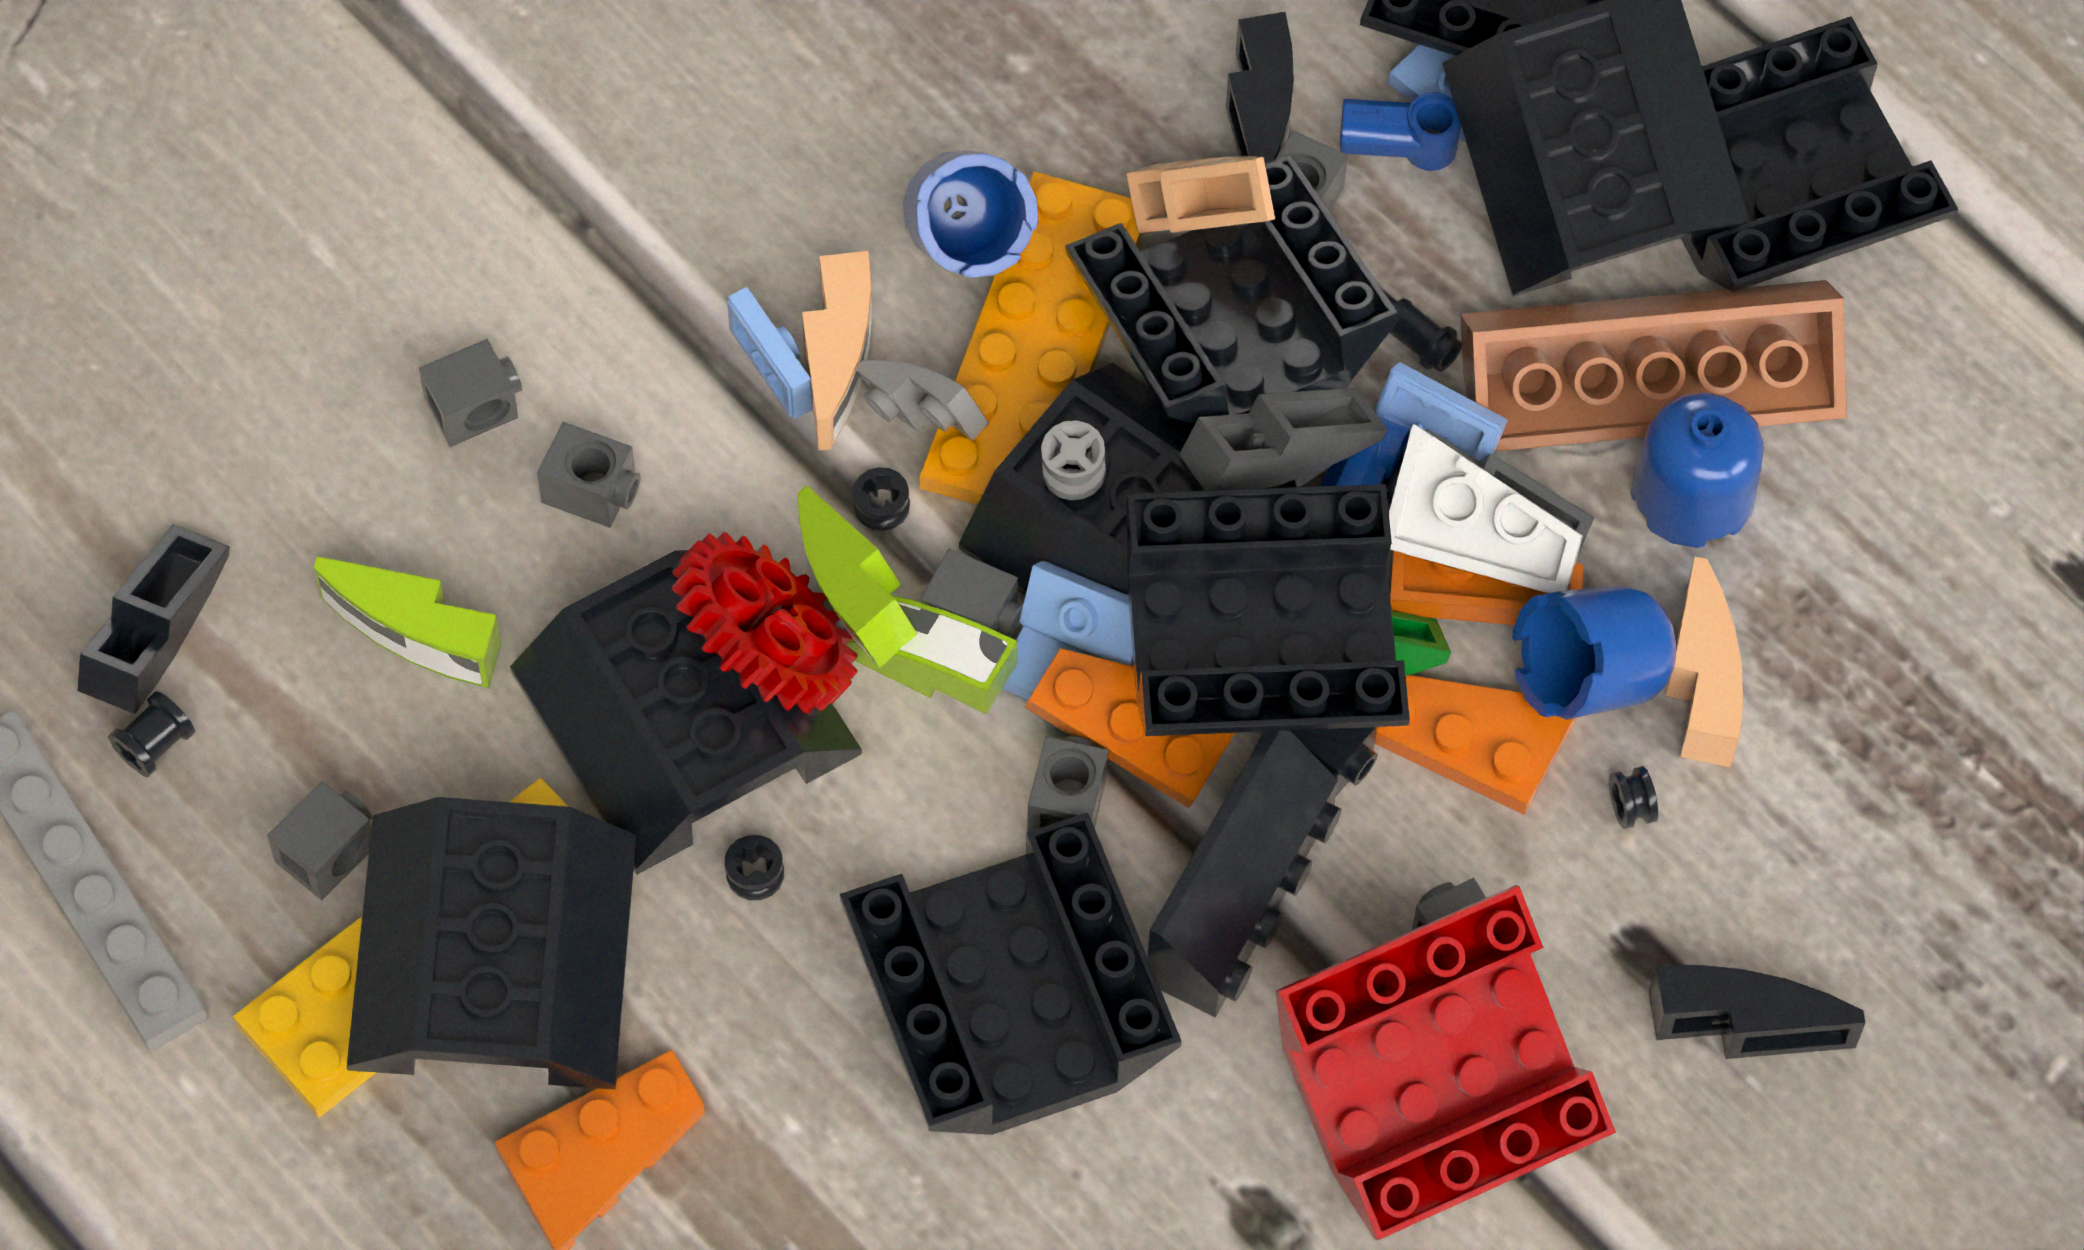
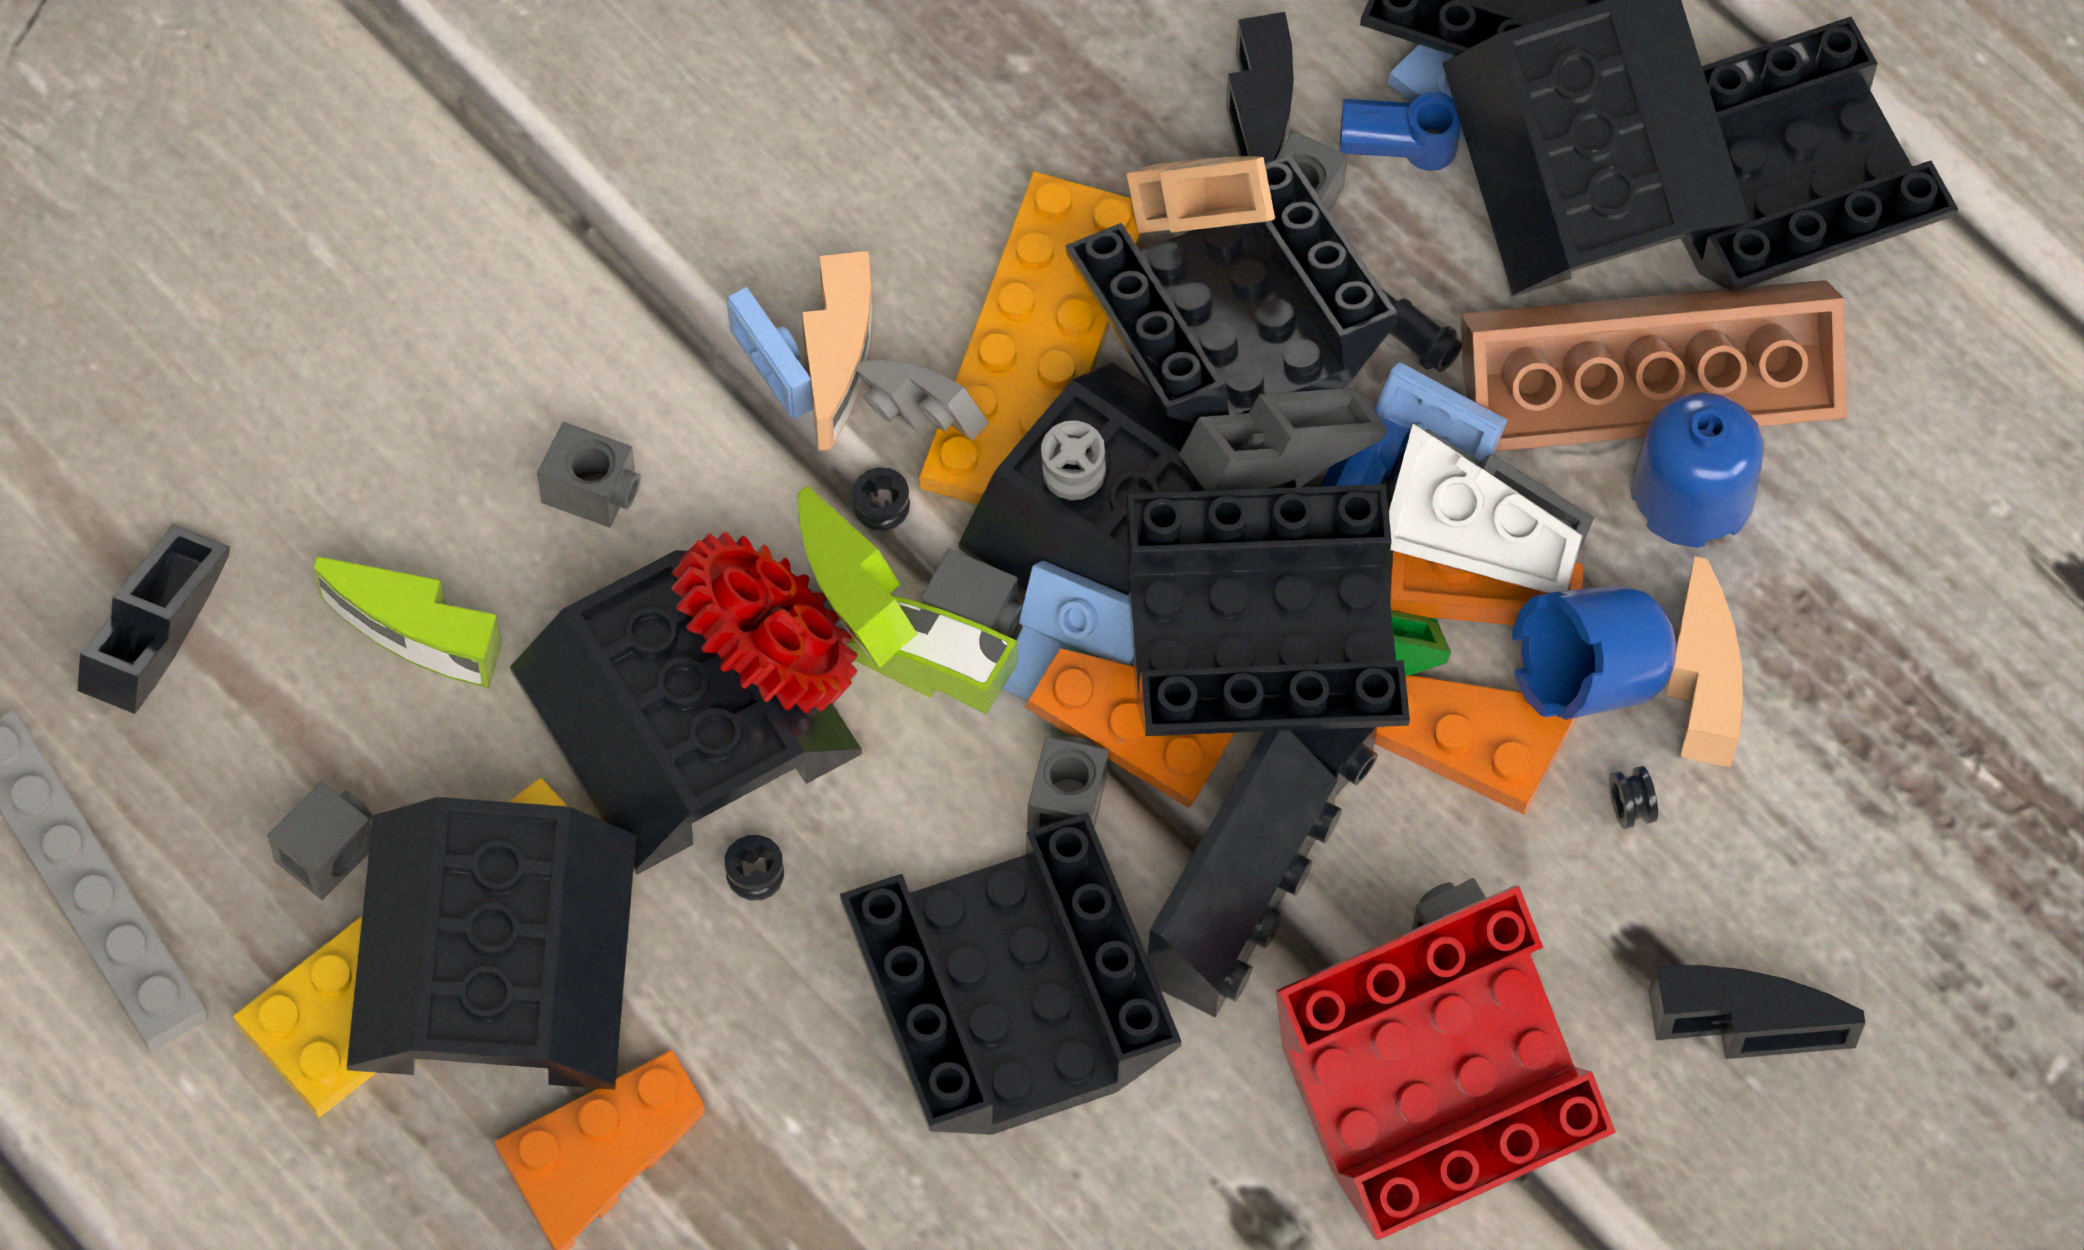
black bush [108,691,196,777] -> none
dark grey brick [419,338,522,447] -> none
cylinder [903,150,1038,278] -> none

